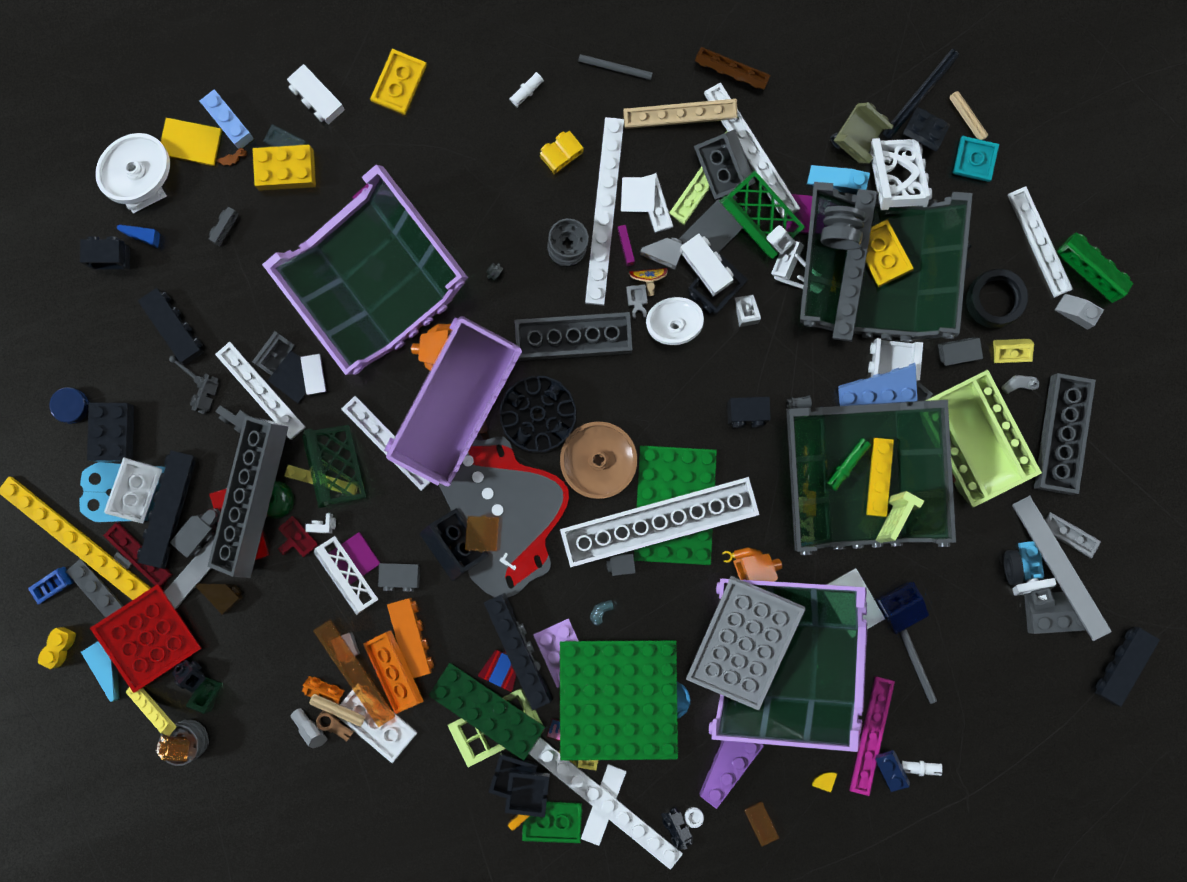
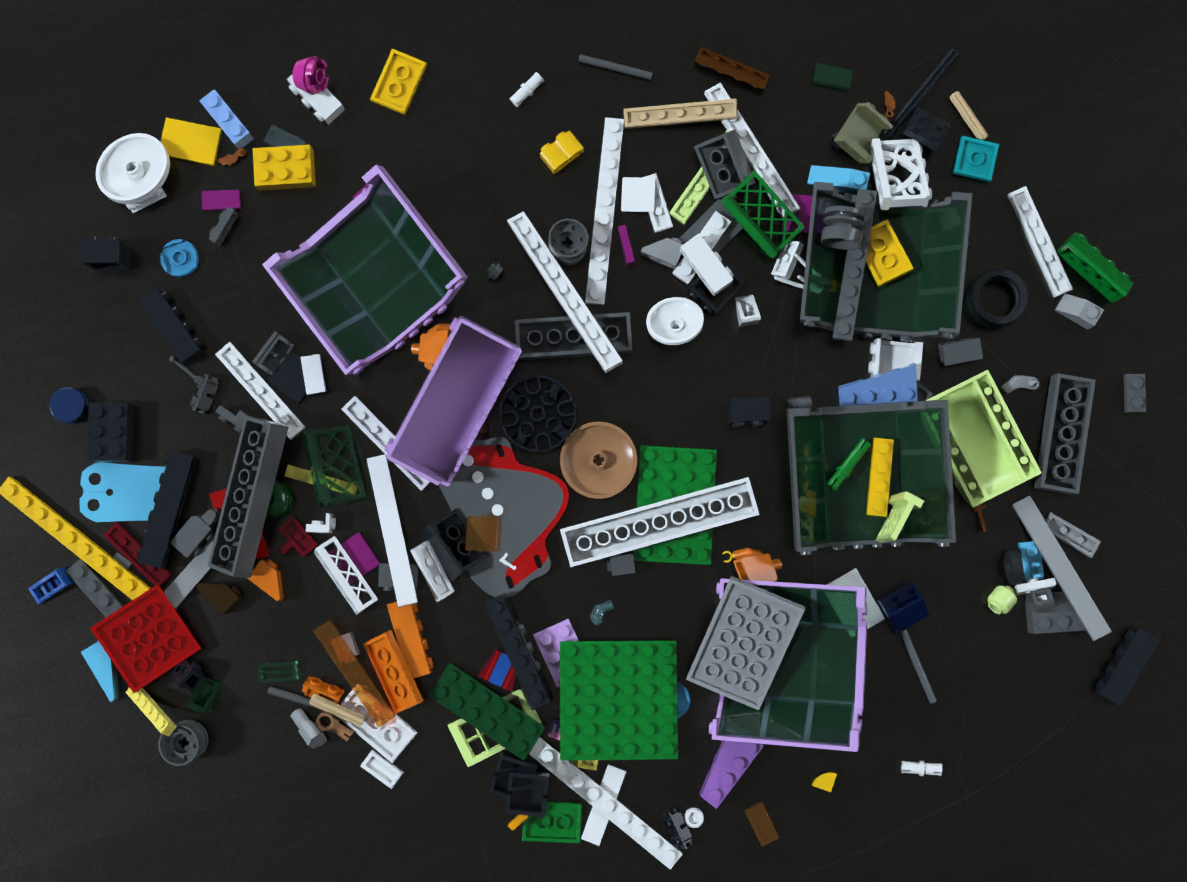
yellow brick [38,627,76,669] -> none
white plate [104,457,162,524] -> none
blue slope [117,225,160,247] -> none
clear orange brick [157,736,190,761] -> none
light grey plate [626,284,648,319] -> none
shield [629,268,668,296] -> none
white slope [766,225,795,255] -> none
dark pink tile [849,676,895,796] -> none
dark blue plate [875,750,910,792] -> none
light yellow slope [993,339,1034,363] -> none
none -> dark azure tile [160,239,199,278]
none -> magenta tile [202,190,242,211]
none -> orange slope [247,559,284,601]
none -> clear green tile [258,660,299,683]
none -> dark grey bar [267,686,321,710]
none -> dark pink cone [293,56,329,95]
none -> white tile [360,749,404,789]
none -> white tile [367,454,418,608]
none -> white plate [410,541,454,601]
none -> white plate [507,211,622,373]
none -> white plate [672,211,731,285]
none -> clear green tile [812,63,853,90]
none -> dark orange piece [884,91,896,121]
none -> dark orange piece [972,504,987,533]
none -> yellowish green head [987,585,1017,614]
none -> dark grey plate [1124,374,1146,413]

